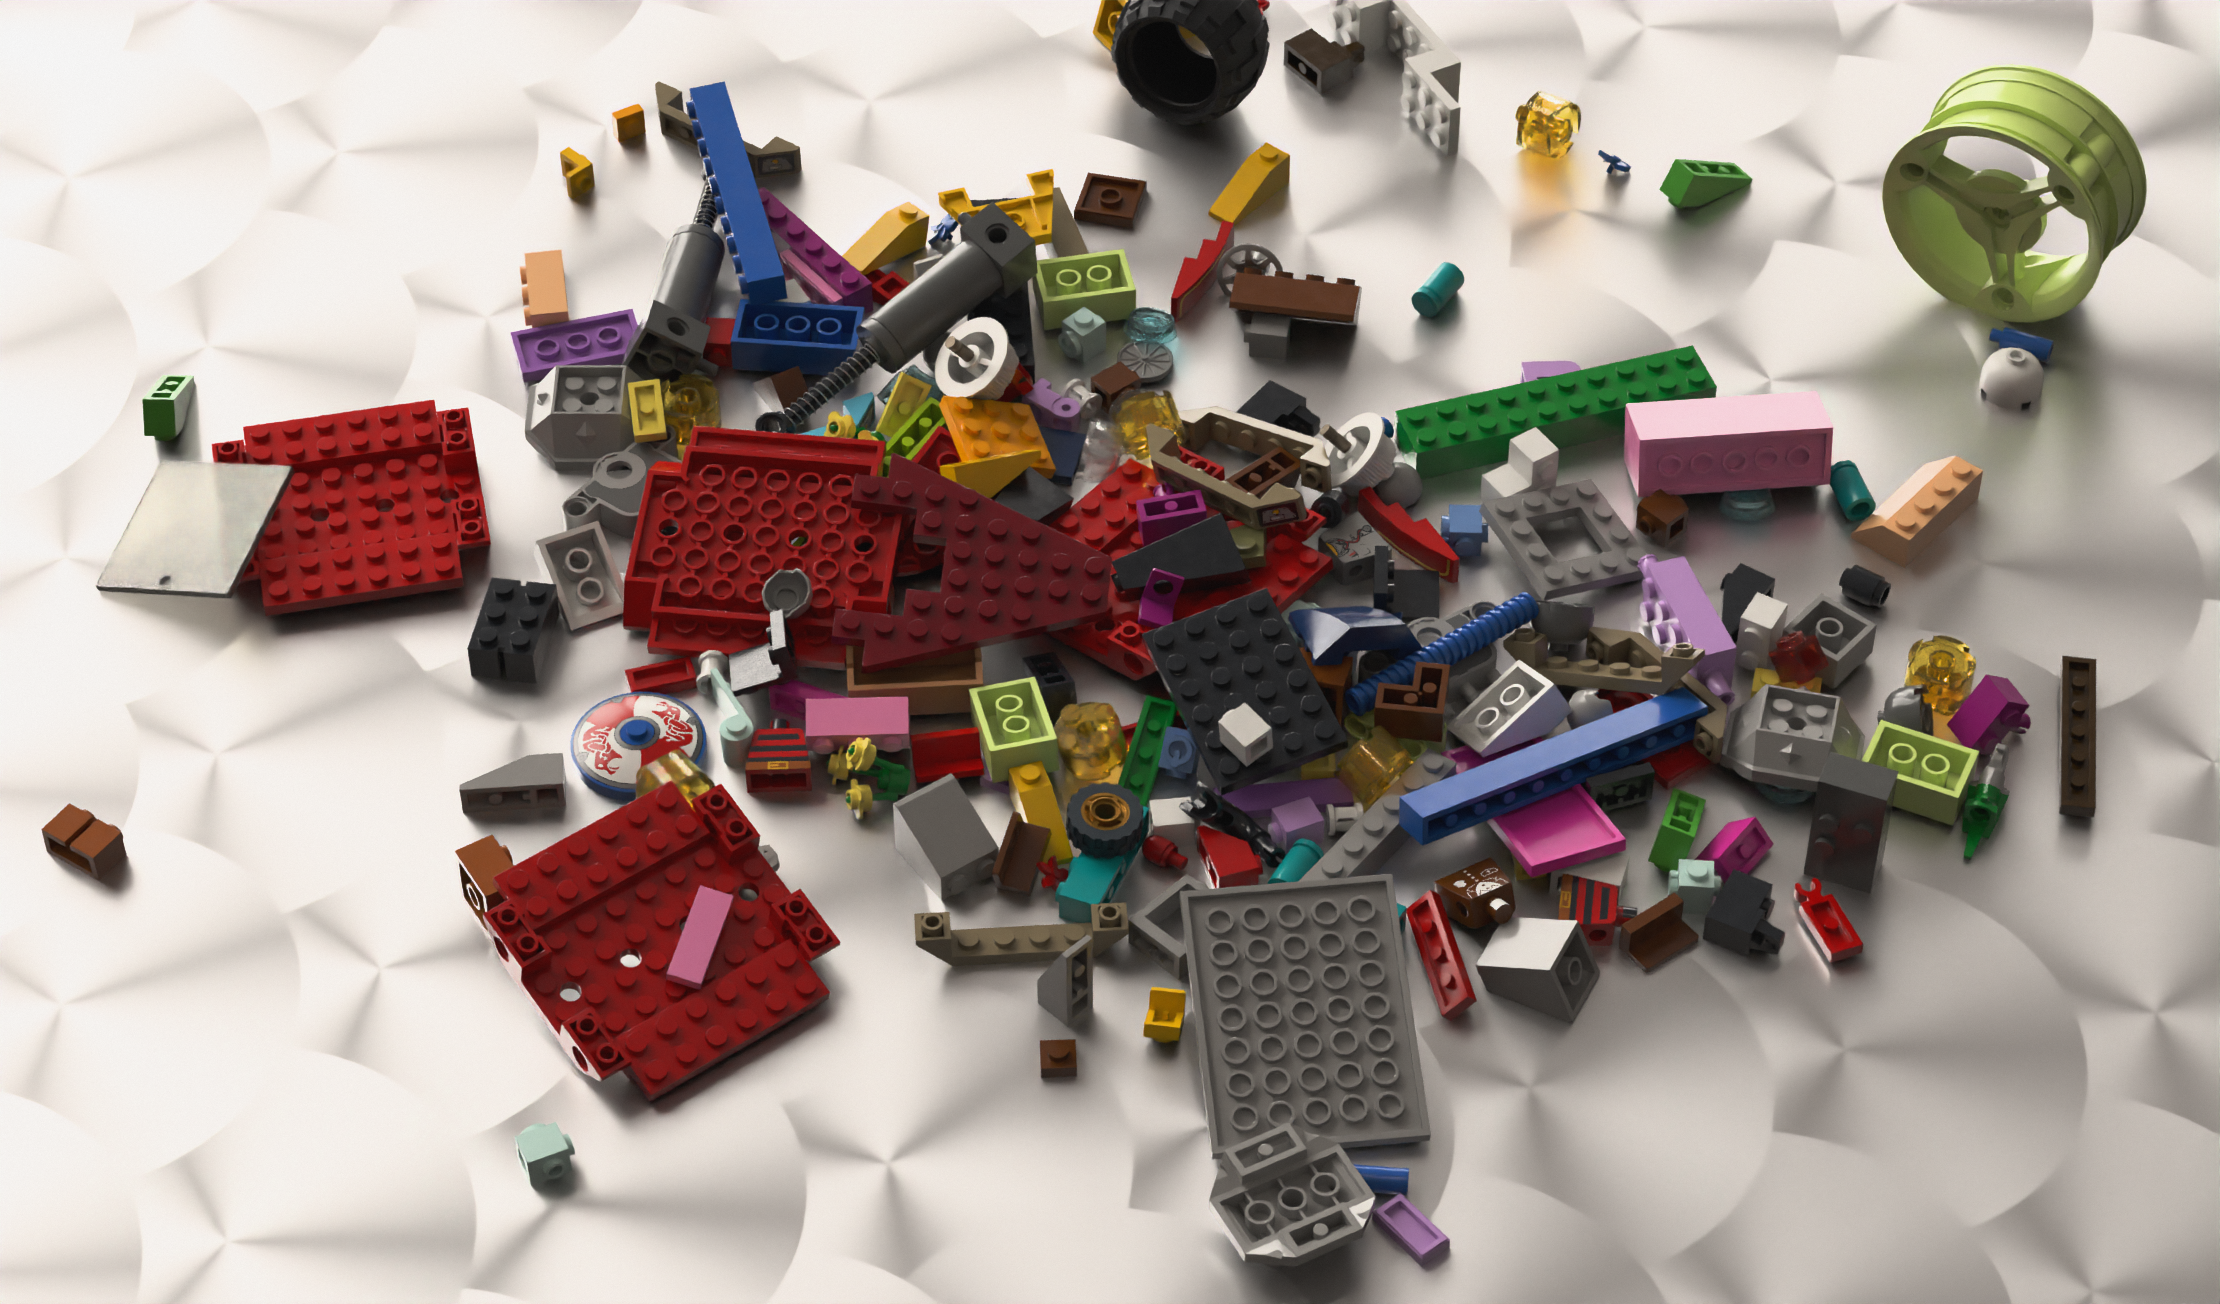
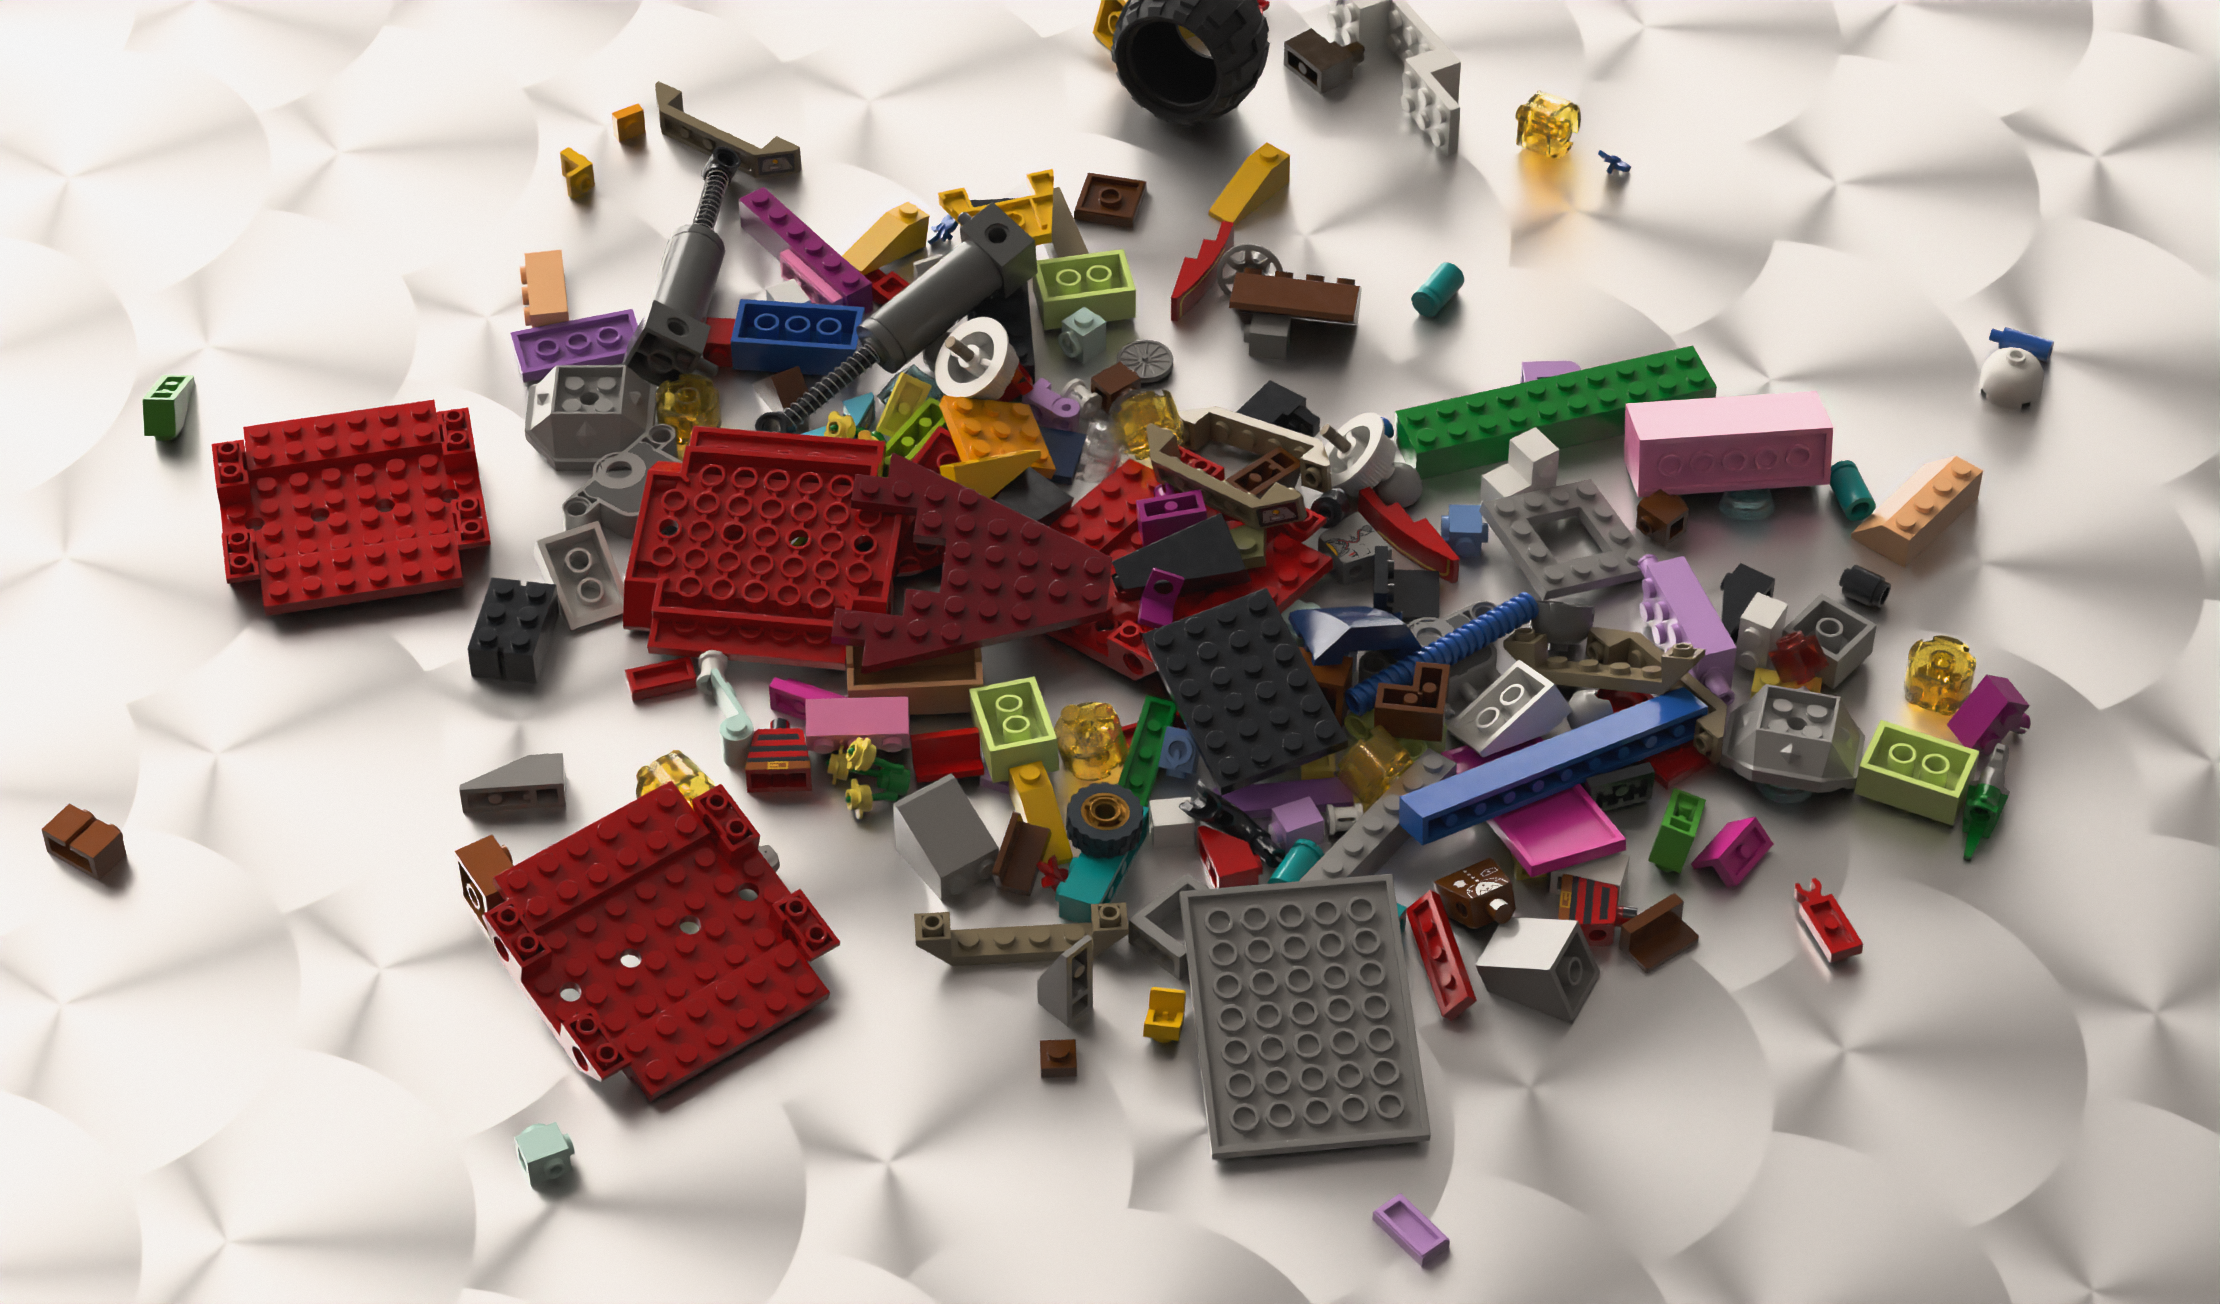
clear smoke piece [95,460,295,599] -> none
dish [570,692,707,801] -> none
light yellow plate [628,379,667,443] -> none
bright pink tile [666,886,734,990] -> none
blue brick [686,81,788,306] -> none
bracket [729,609,798,697] -> none
light grey hair [762,568,813,620] -> none
black slope [1022,652,1080,727] -> none
clear light blue hat [1123,307,1177,345] -> none
red cylinder [1142,835,1188,871] -> none
light grey piece [1209,1123,1376,1270] -> none
white brick [1218,703,1273,767] -> none
blue cylinder [1354,1164,1409,1195] -> none
bright green slope [1659,159,1753,208] -> none
light aqua brick [1668,859,1721,915] -> none
black hinge [1703,869,1785,957] -> none
dark grey brick [1803,752,1899,894] -> none
dark grey cylinder [1877,684,1934,736] -> none
yellowish green wheel [1882,64,2147,323] -> none
dark brown plate [2059,656,2096,817] -> none

